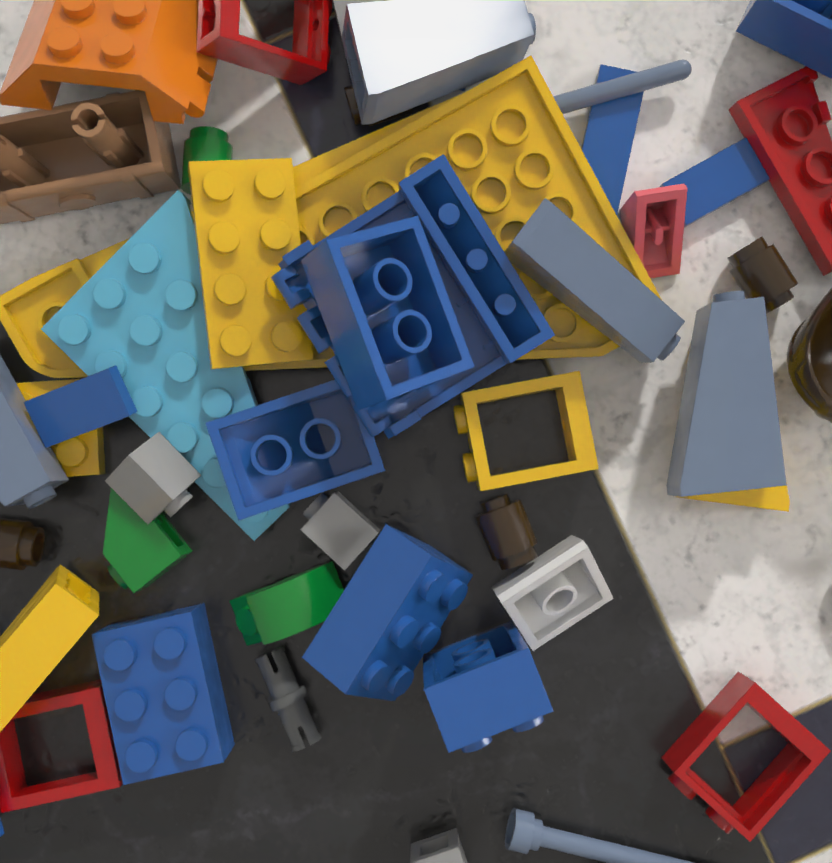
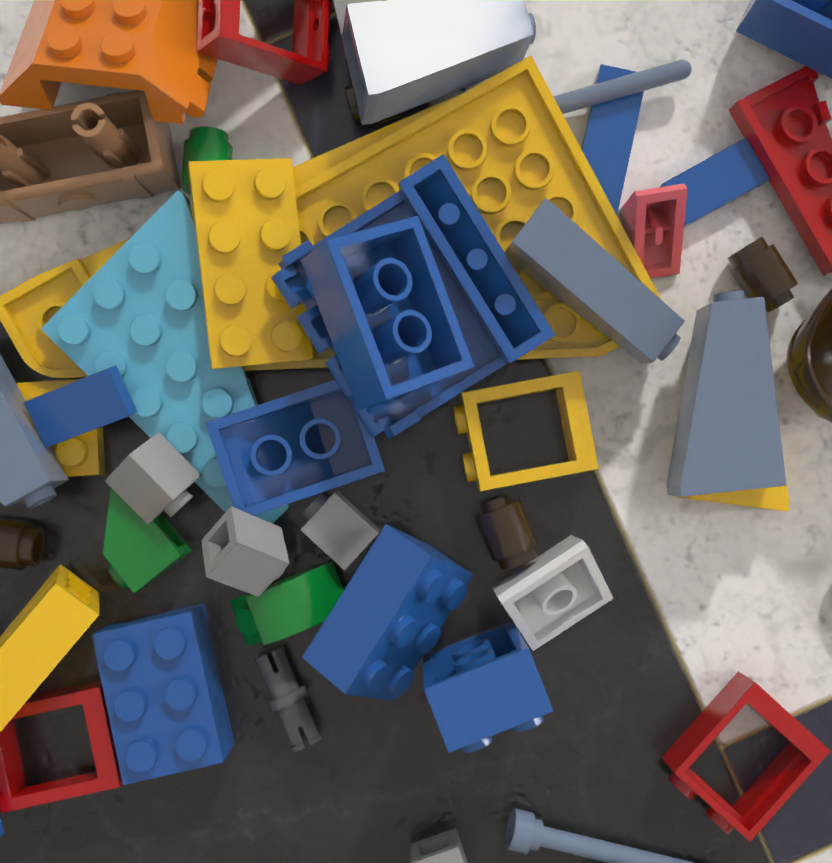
none -> light grey brick [201,506,289,597]

